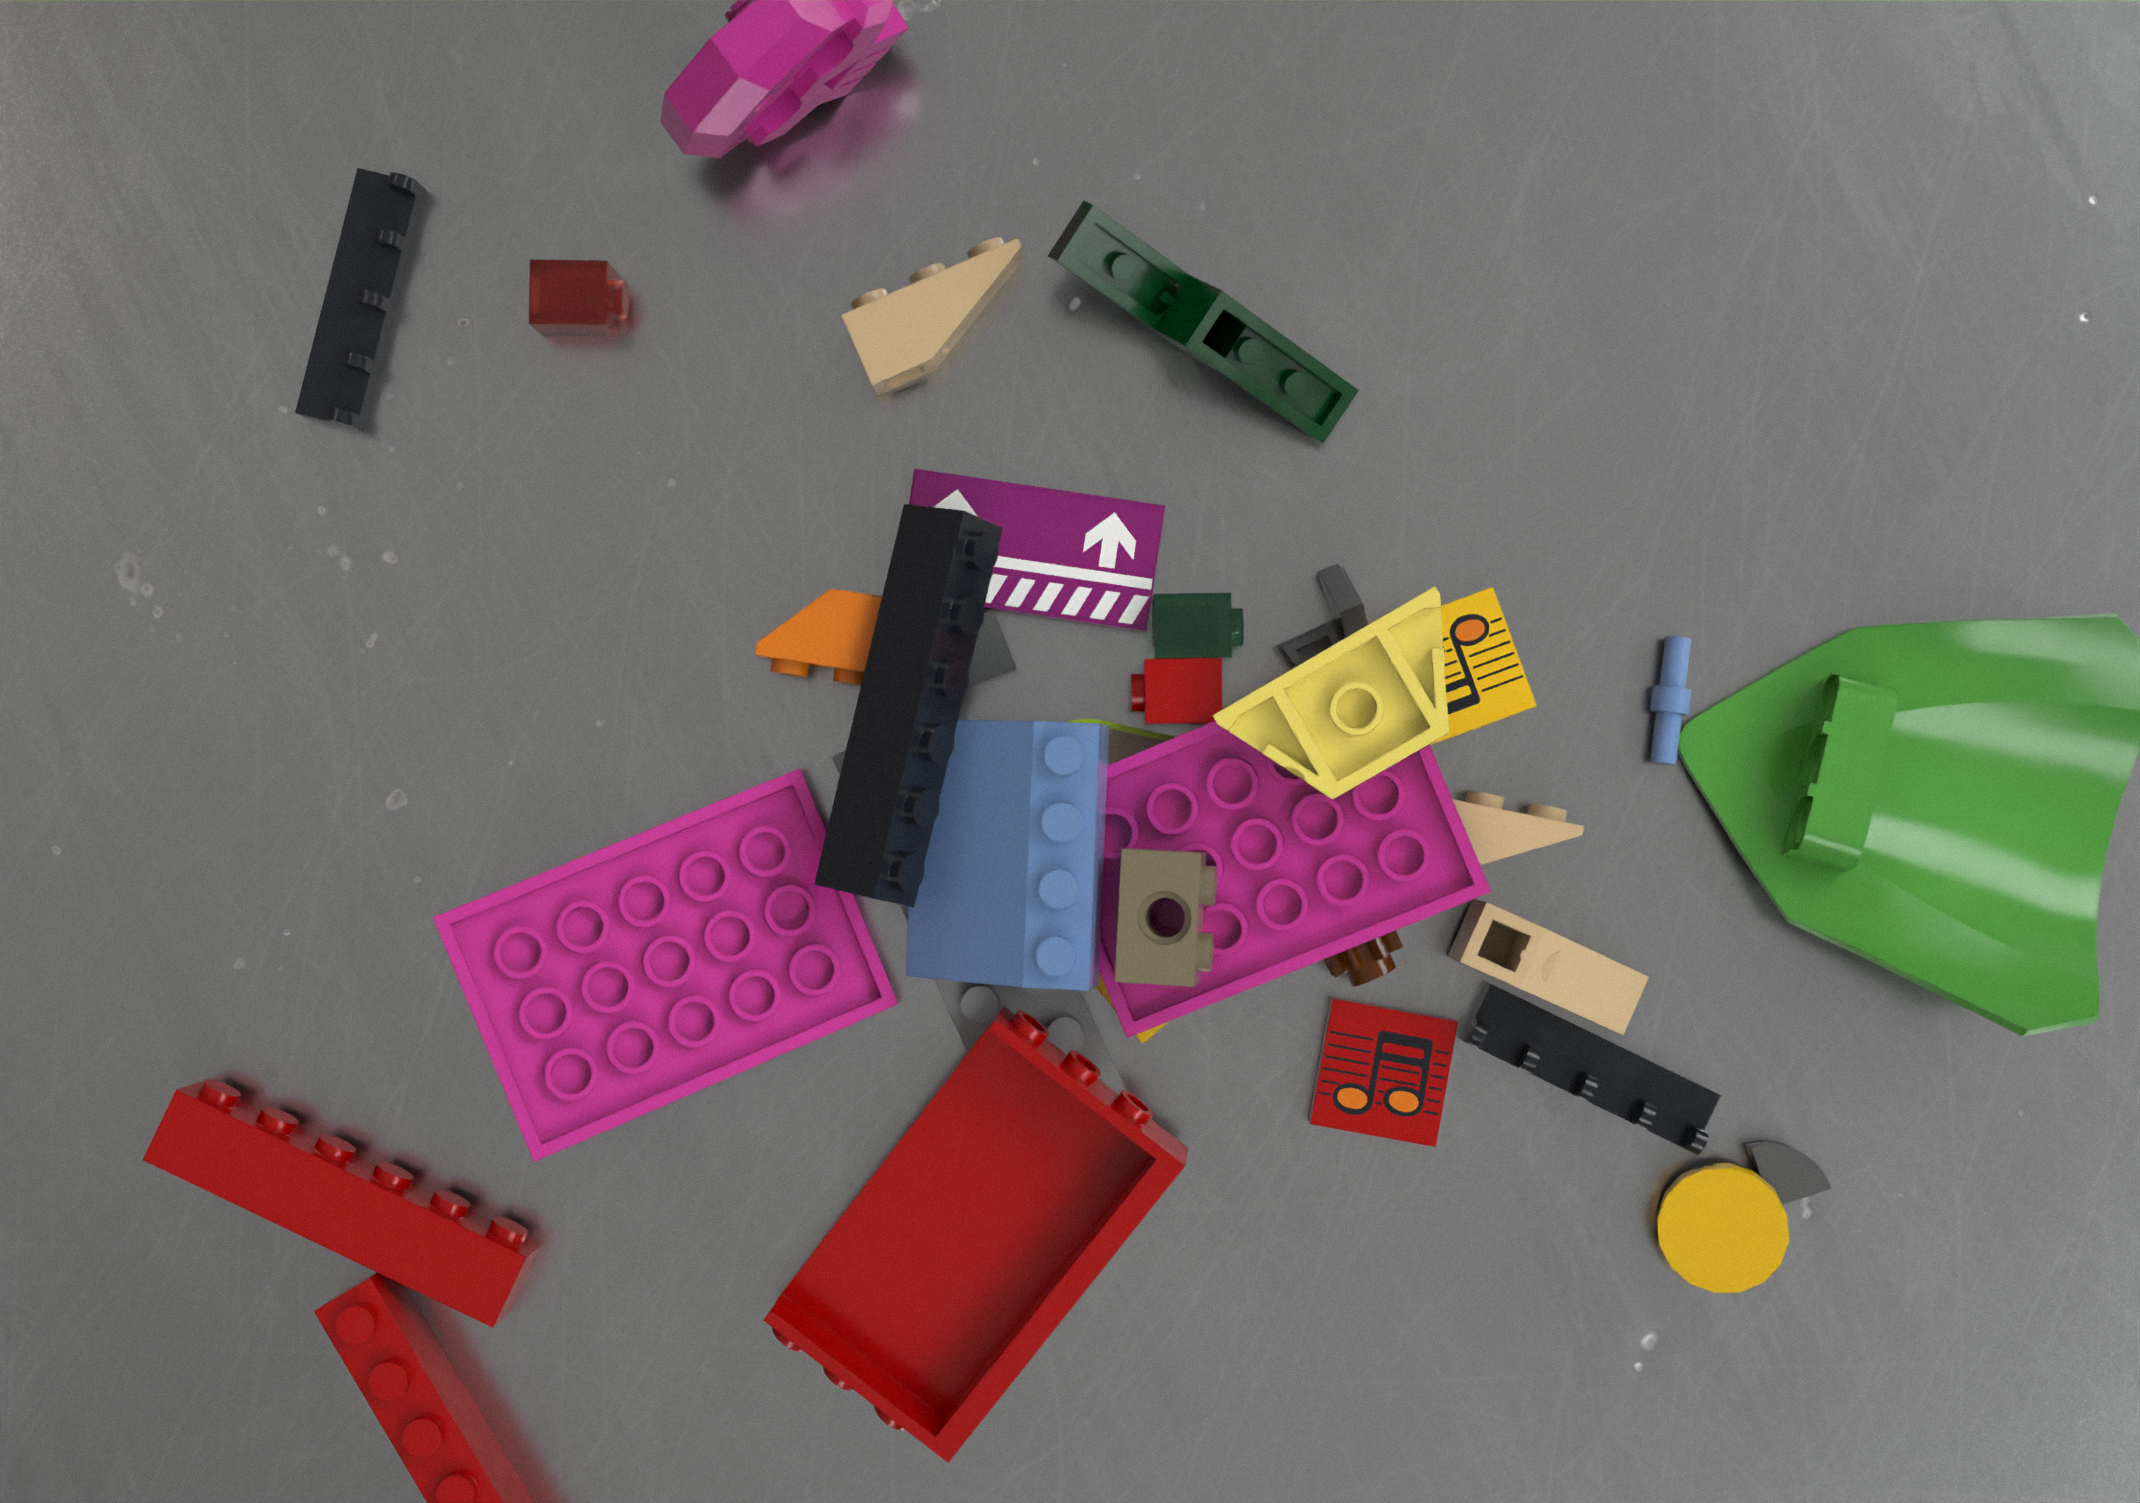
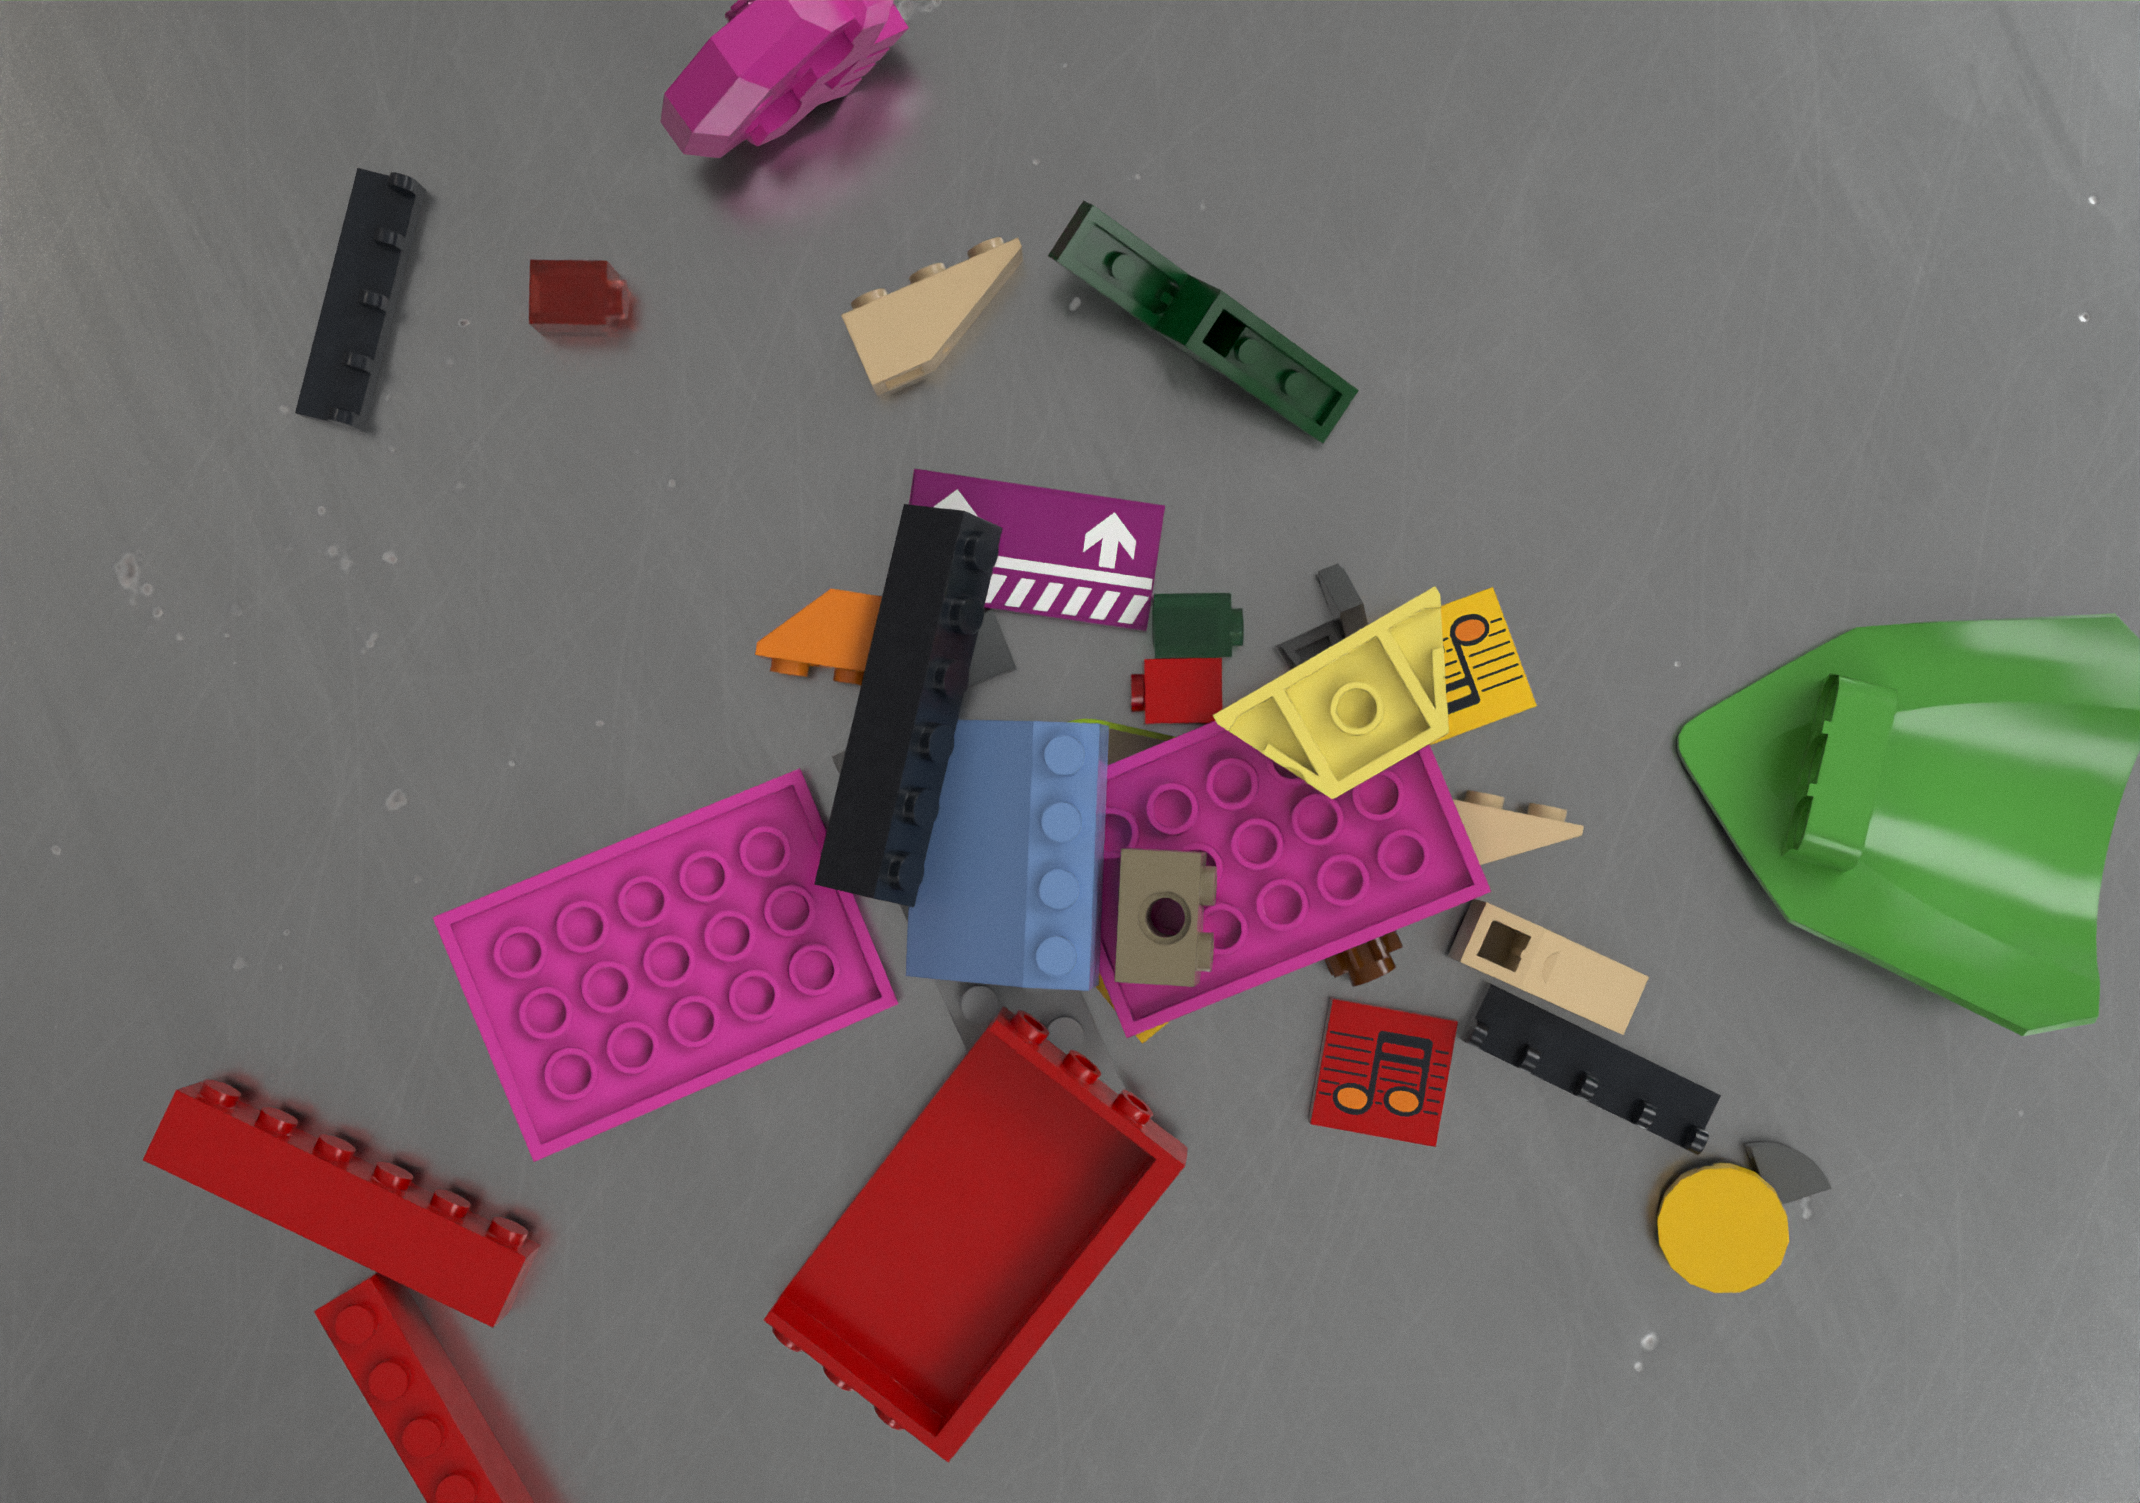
medium blue bar [1650,636,1692,765] -> none

